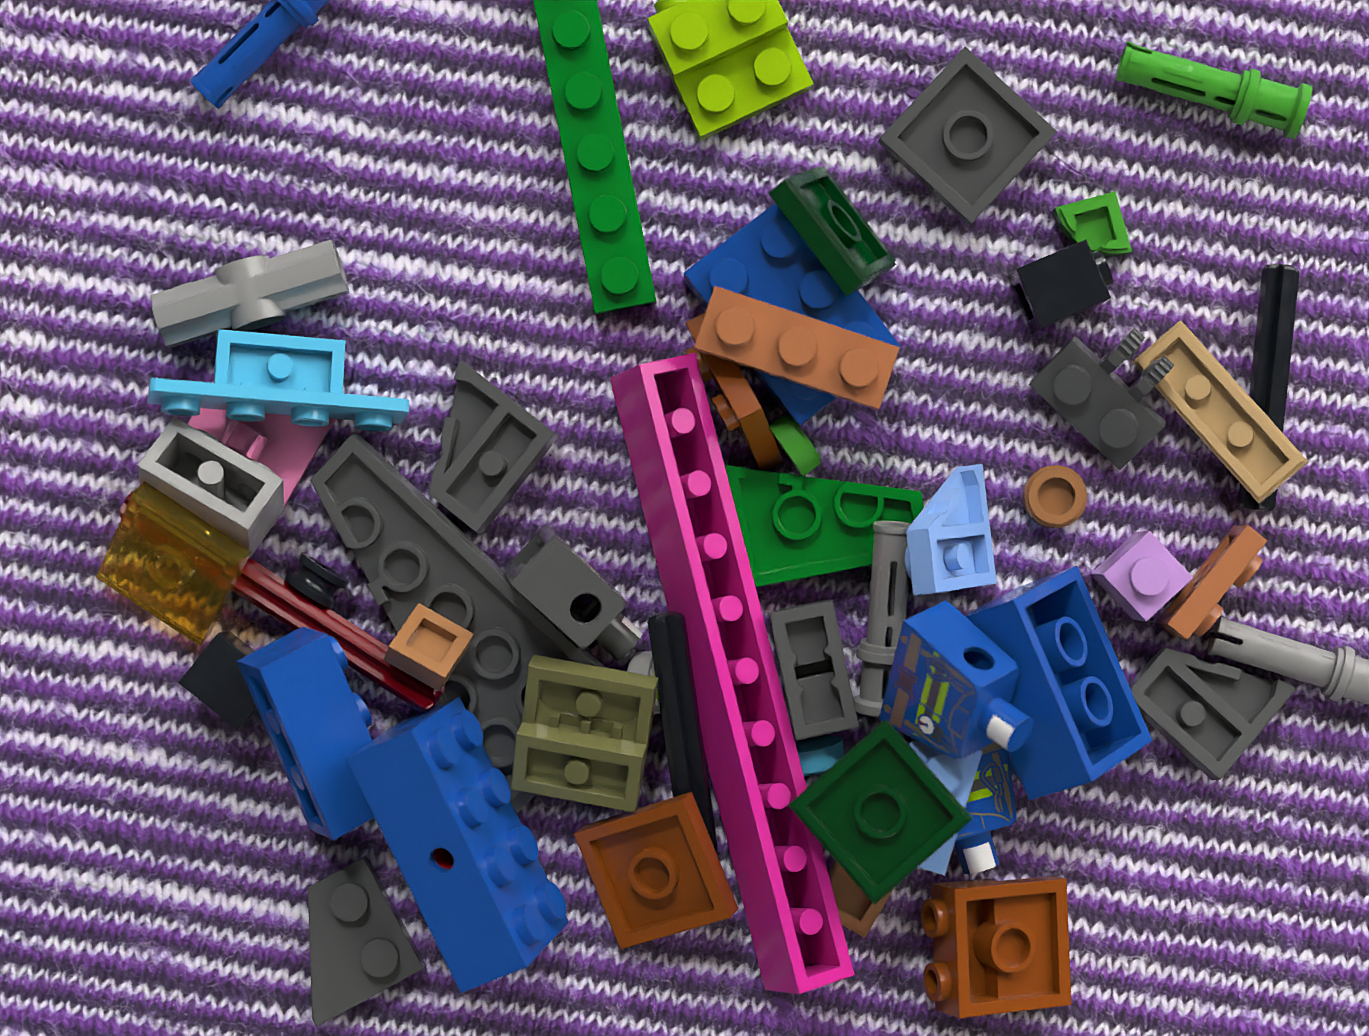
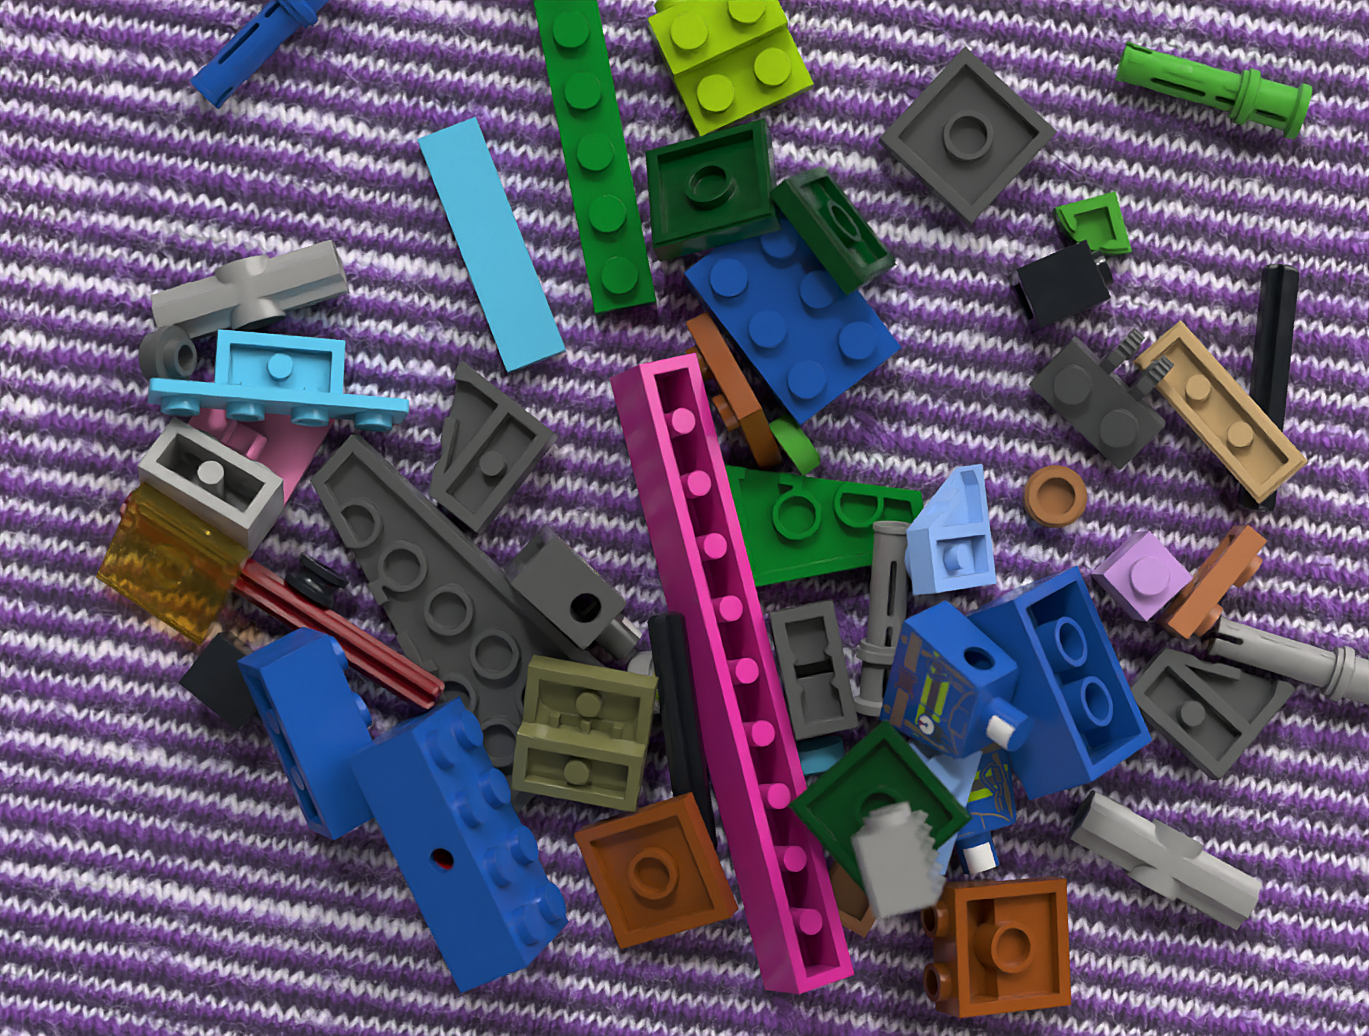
dark grey wing [308,855,426,1027] -> none
medium nougat plate [384,603,474,692] -> none
nougat plate [694,286,900,410] -> none
none -> dark grey plate [138,326,197,382]
none -> medium azure tile [417,117,567,374]
none -> dark green tile [645,118,782,262]
none -> light grey brick [852,802,947,919]
none -> light grey piece [1067,790,1262,930]

